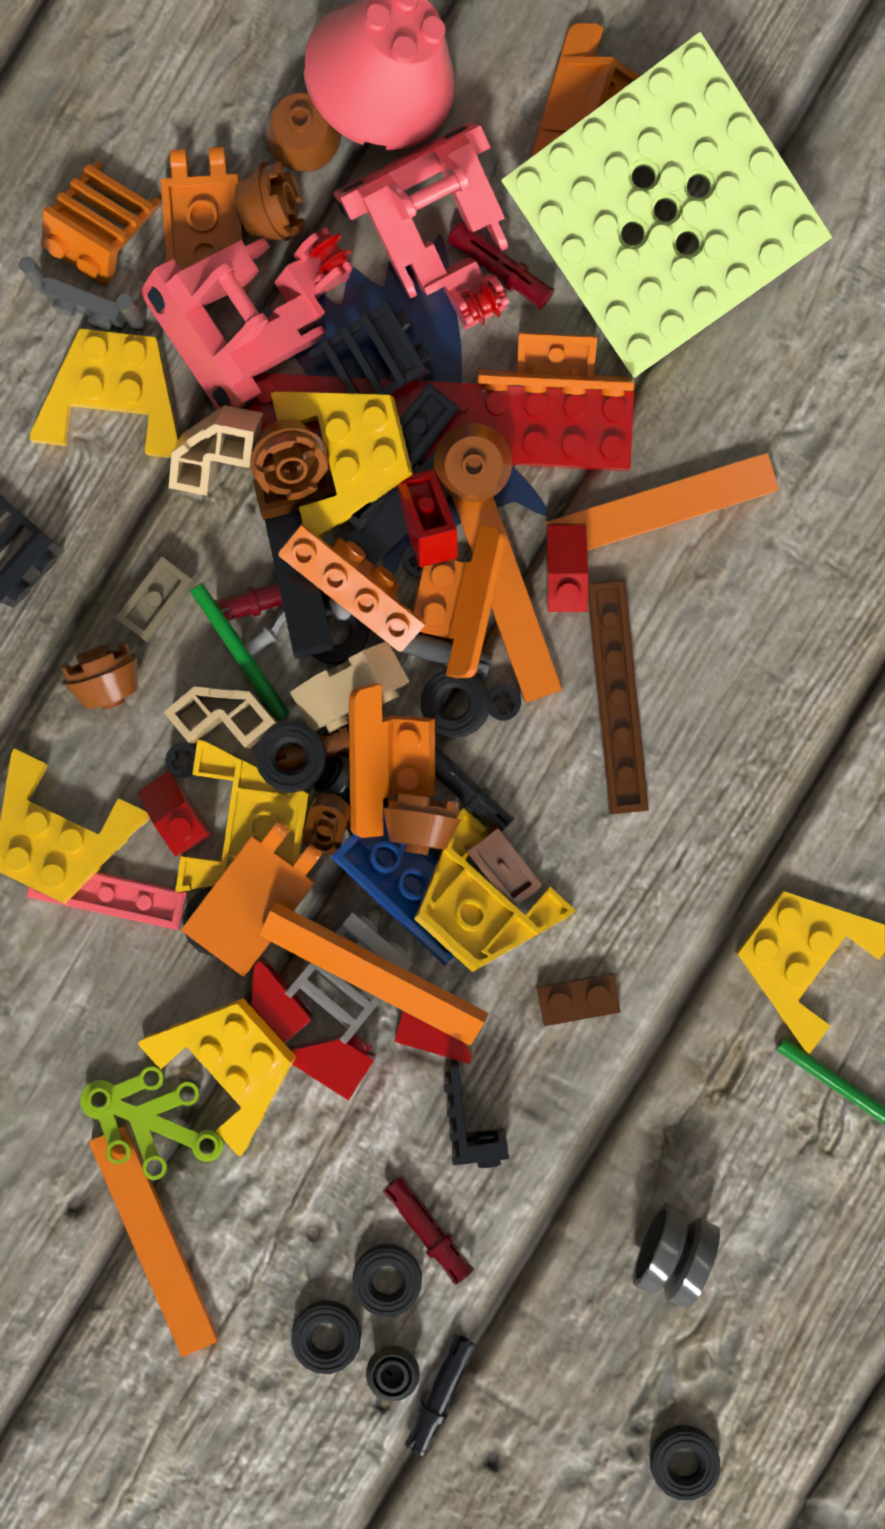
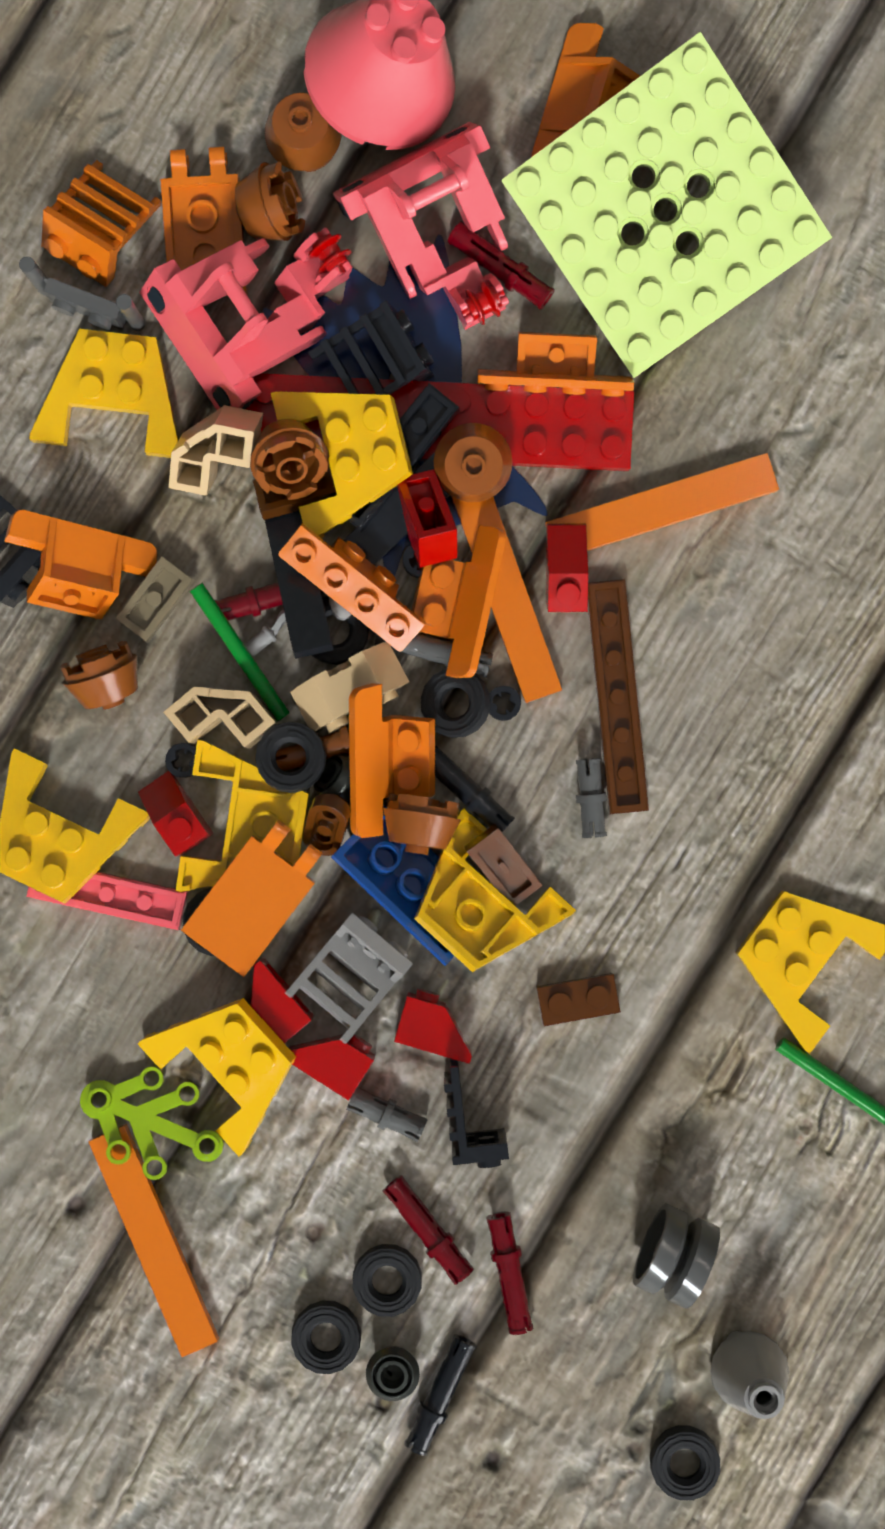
orange tile [259,902,489,1046] -> none
none -> orange plate [4,510,157,620]
none -> dark grey pin [346,1087,427,1142]
none -> dark red pin [486,1211,534,1335]
none -> dark grey pin [576,758,607,838]
none -> light grey cone [710,1331,790,1419]

